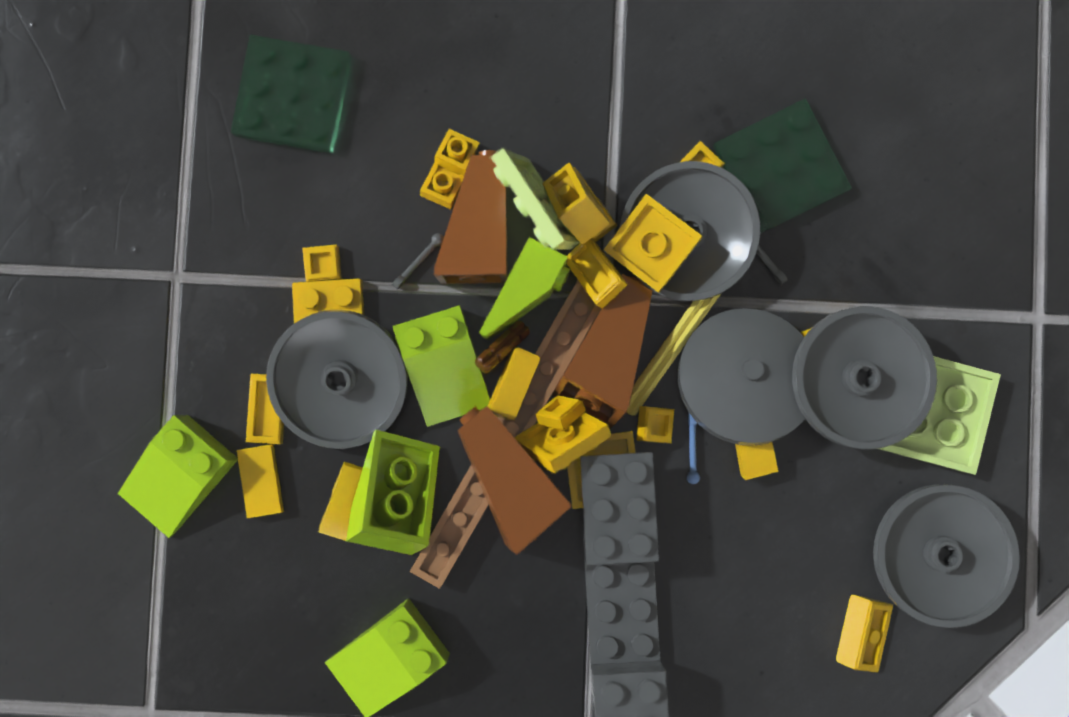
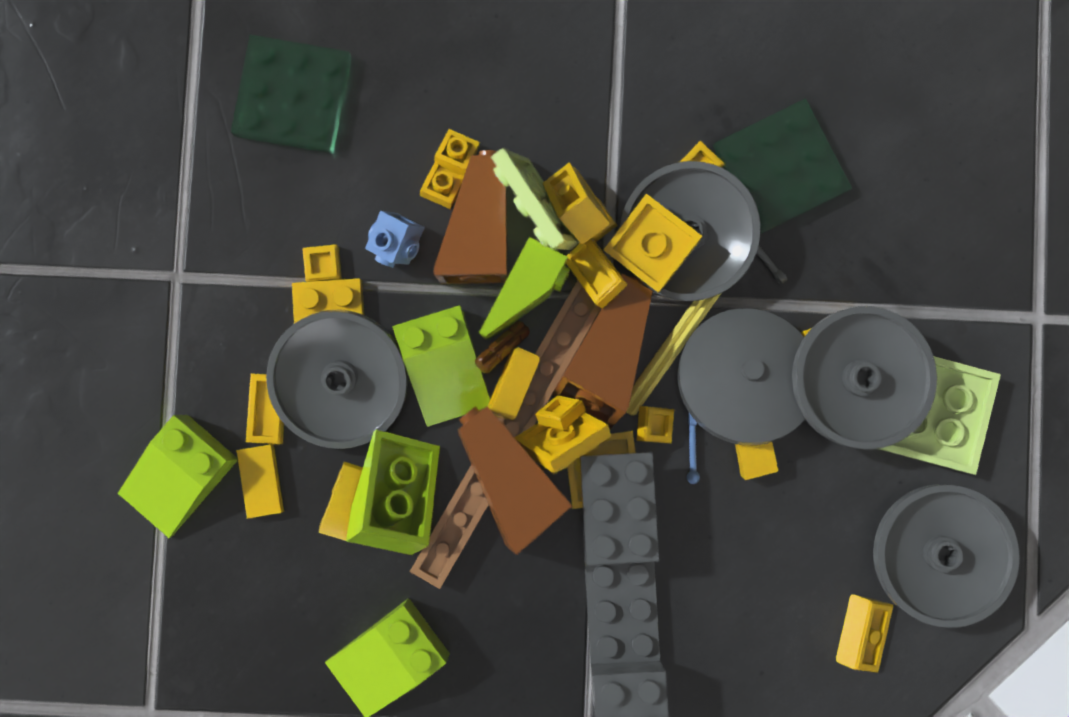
dark grey hinge [392,233,444,289] -> none
none -> medium blue brick [365,211,425,267]

